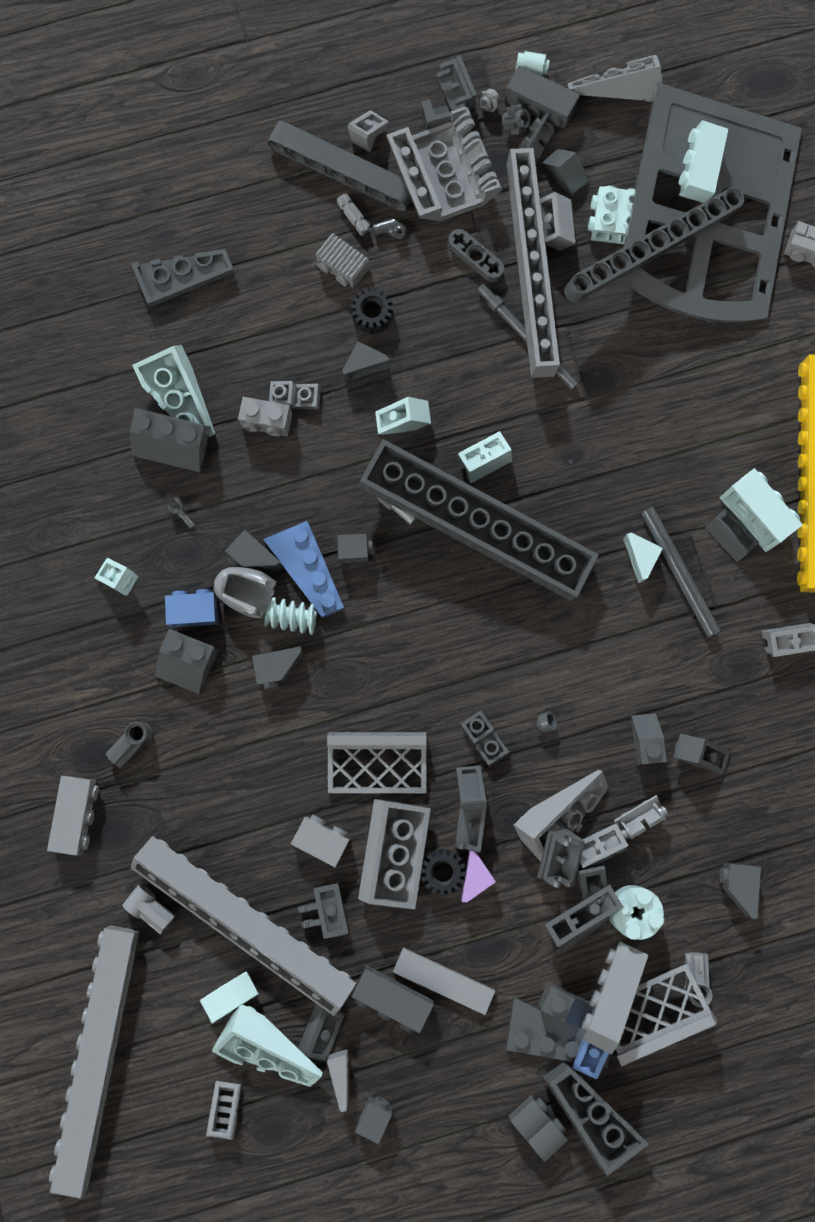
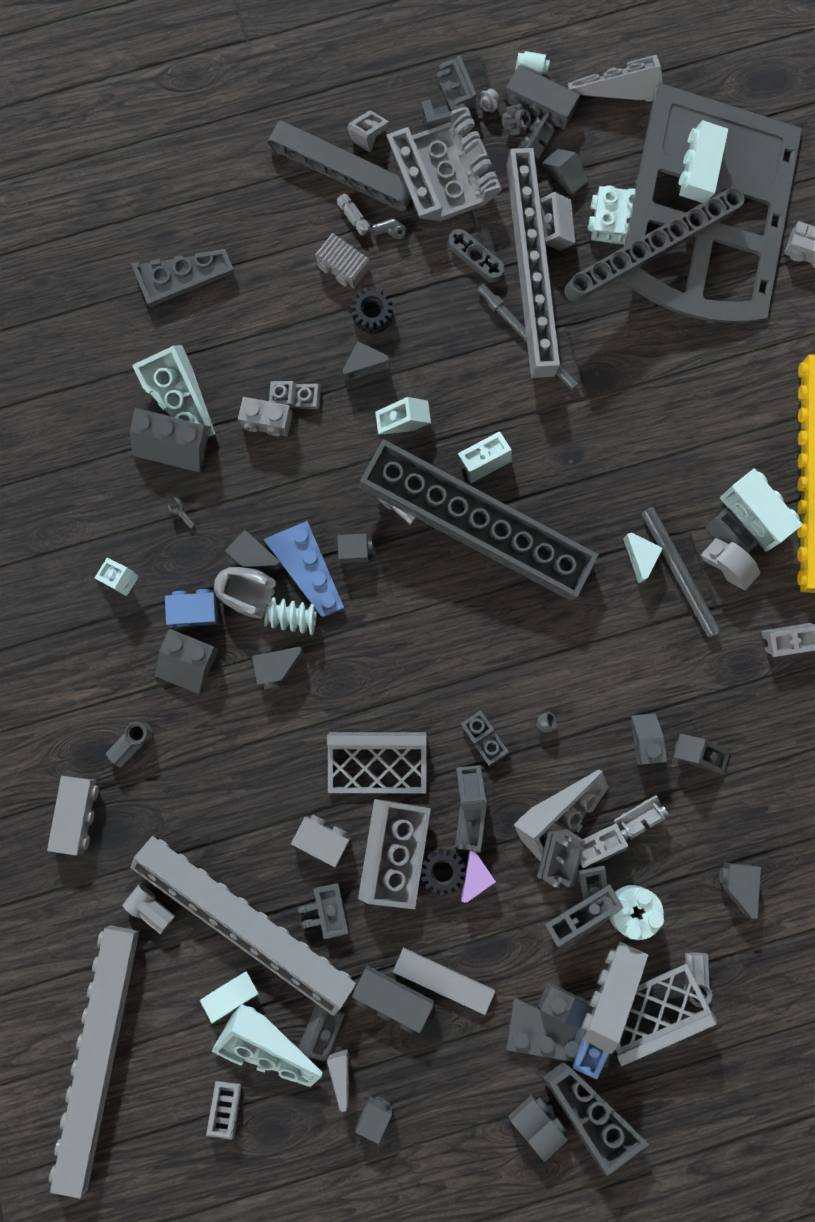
none -> light grey brick [701,538,761,590]

